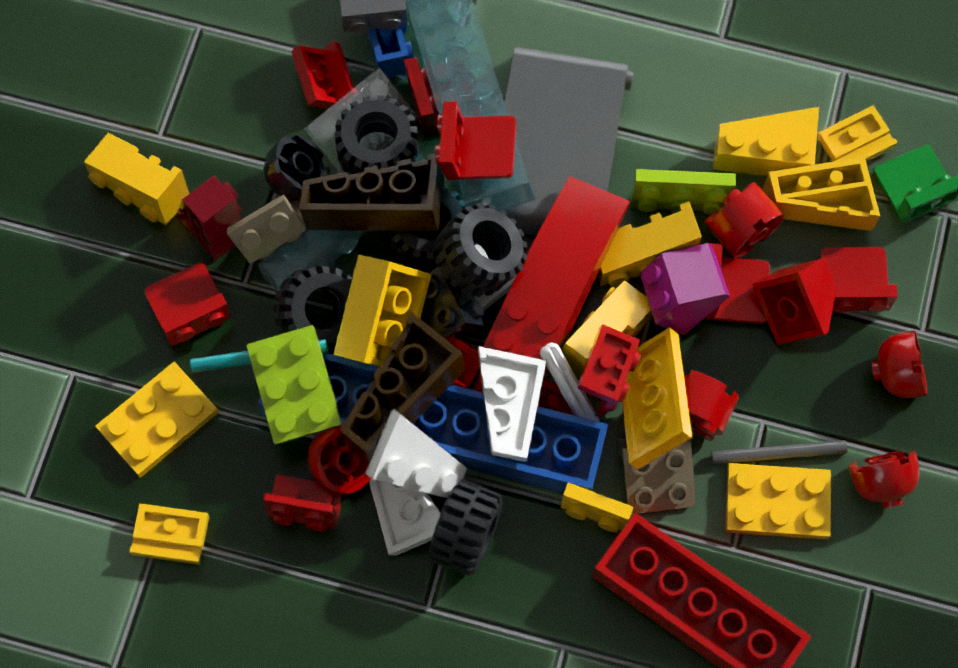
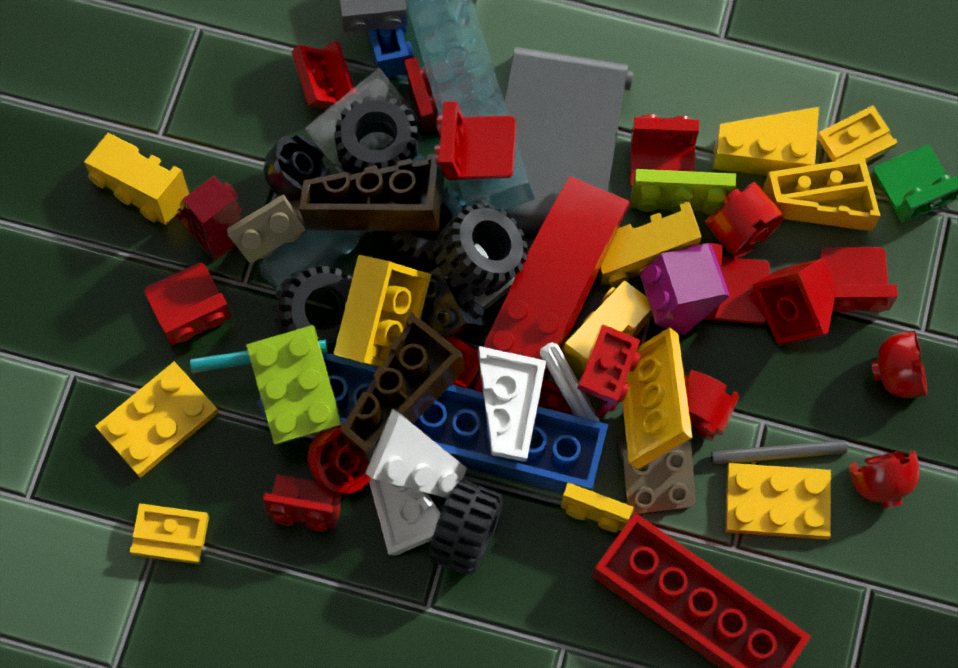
none -> red bracket [630,114,699,190]

